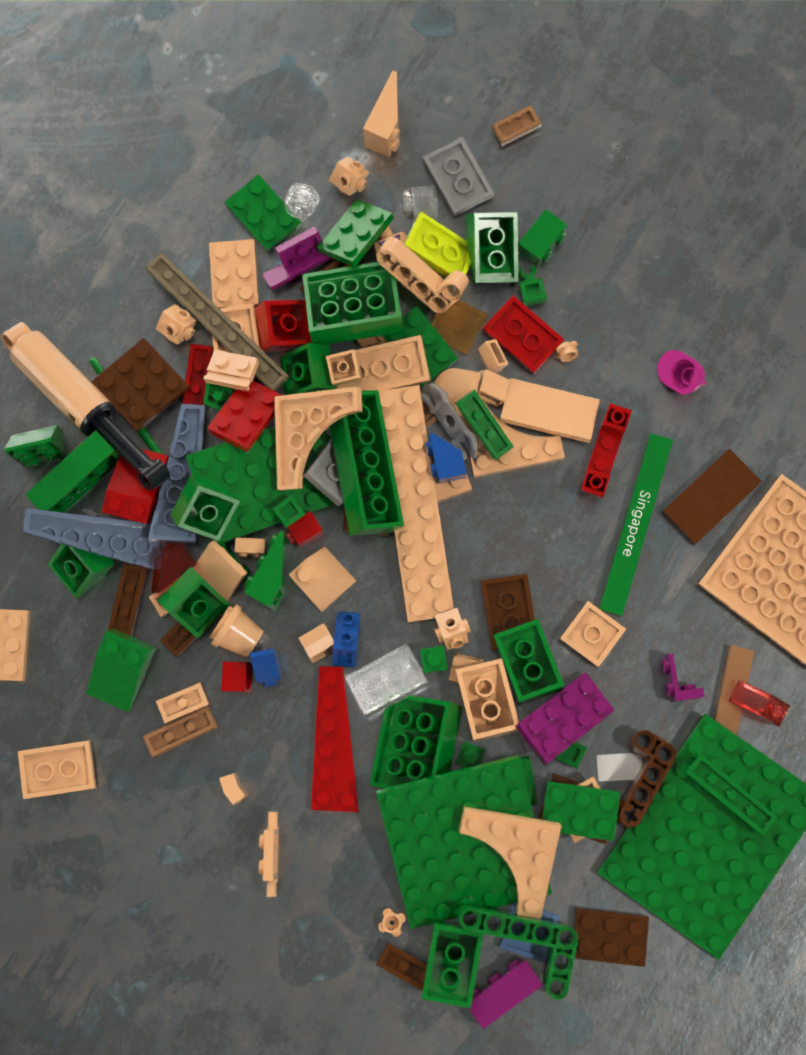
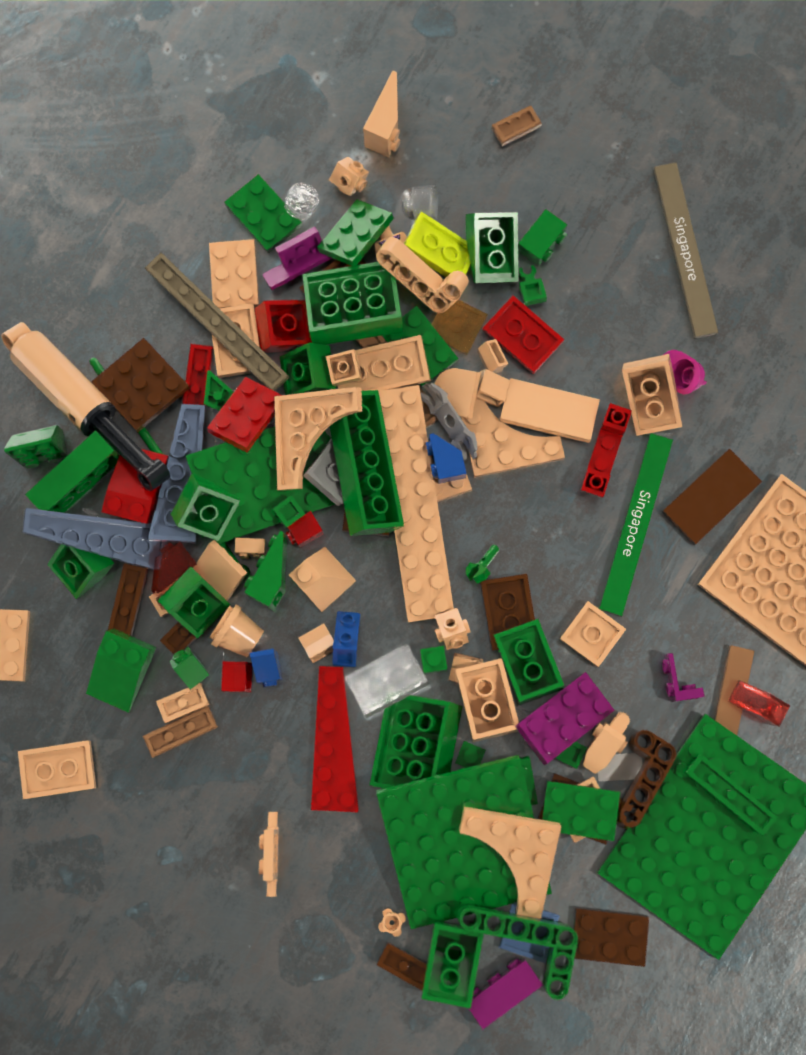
light nougat brick [156,304,197,345] -> none
light nougat plate [203,350,259,391] -> none
light nougat piece [220,773,248,805] -> none
light grey plate [423,137,494,217] -> none
green tile [455,389,514,460] -> none
light nougat plate [556,341,578,362] -> none
none -> green brick [170,647,209,690]
none -> green bar [466,544,499,583]
none -> light nougat hinge [583,712,630,774]
none -> light nougat slope [622,354,682,436]
none -> dark tan tile [653,162,718,339]

